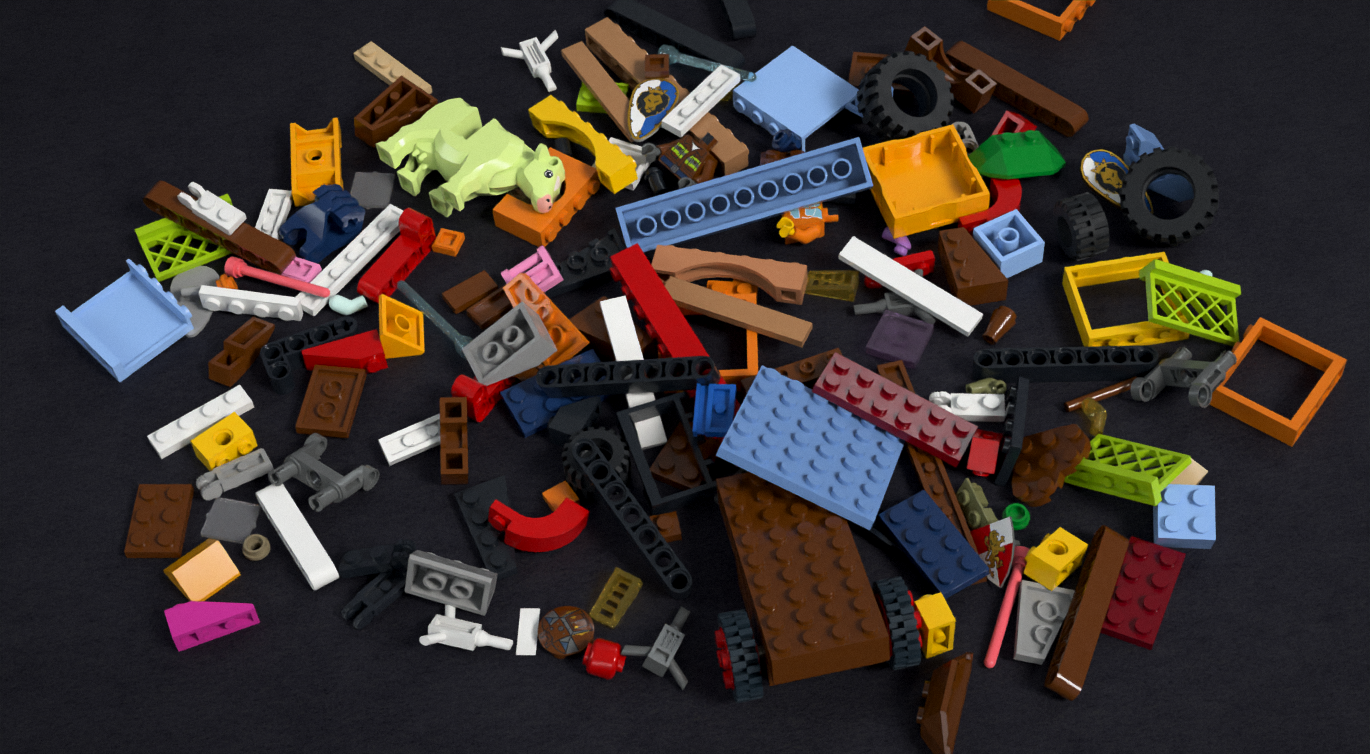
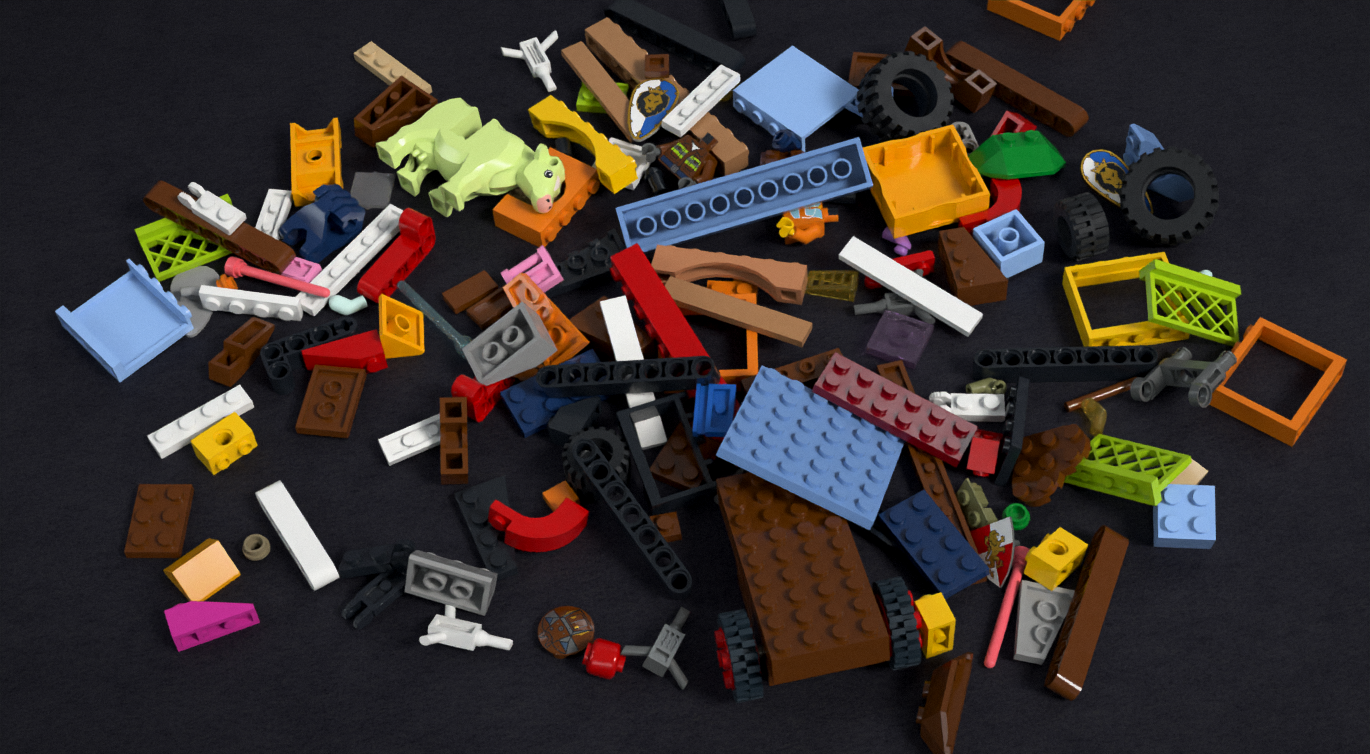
light grey hinge [196,448,274,501] -> none
clear piece [200,497,261,544] -> none
dark grey connector [268,433,380,512] -> none
orange tile [432,228,465,257] -> none
white sticker [516,608,540,655] -> none
clear yellow slope [589,567,643,629] -> none
clear light blue piece [658,44,757,82] -> none
reddish brown cone [982,306,1017,345] -> none
dark red plate [1100,536,1186,650] -> none

